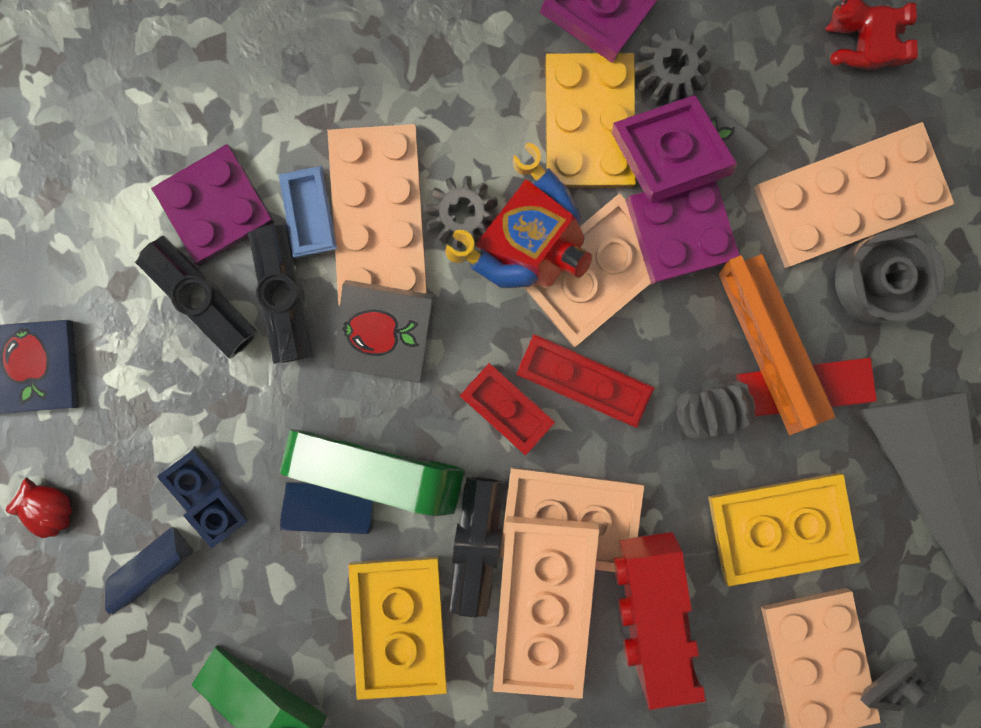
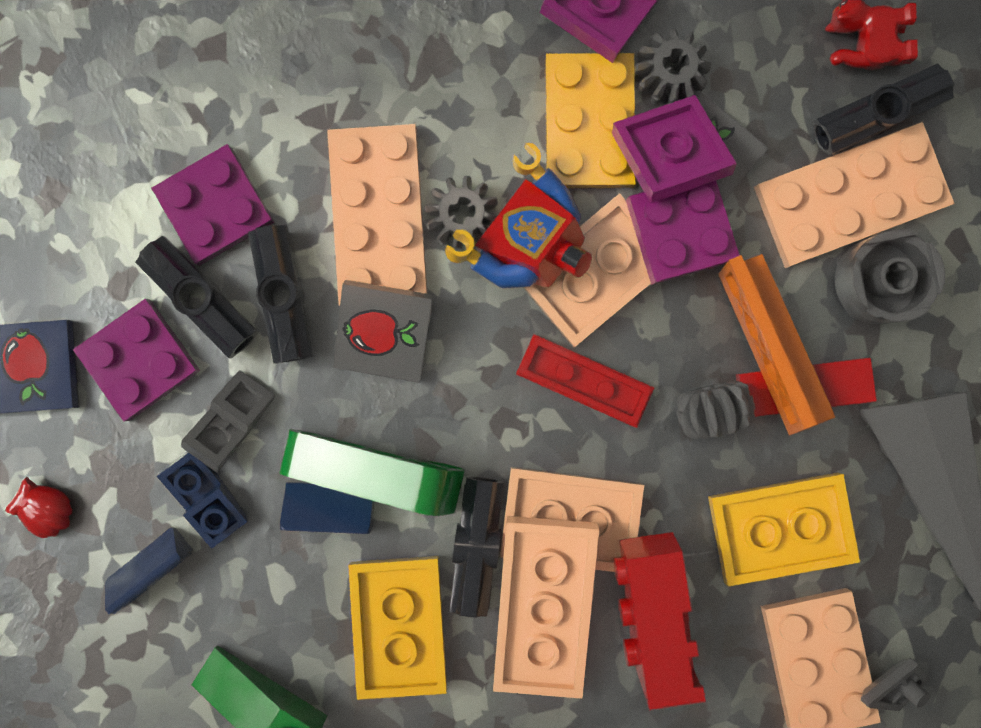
medium blue tile [279,166,337,258] -> none
red plate [459,363,555,456] -> none
none -> magenta plate [73,298,201,422]
none -> dark grey slope [181,370,275,472]
none -> black piece [812,63,954,156]

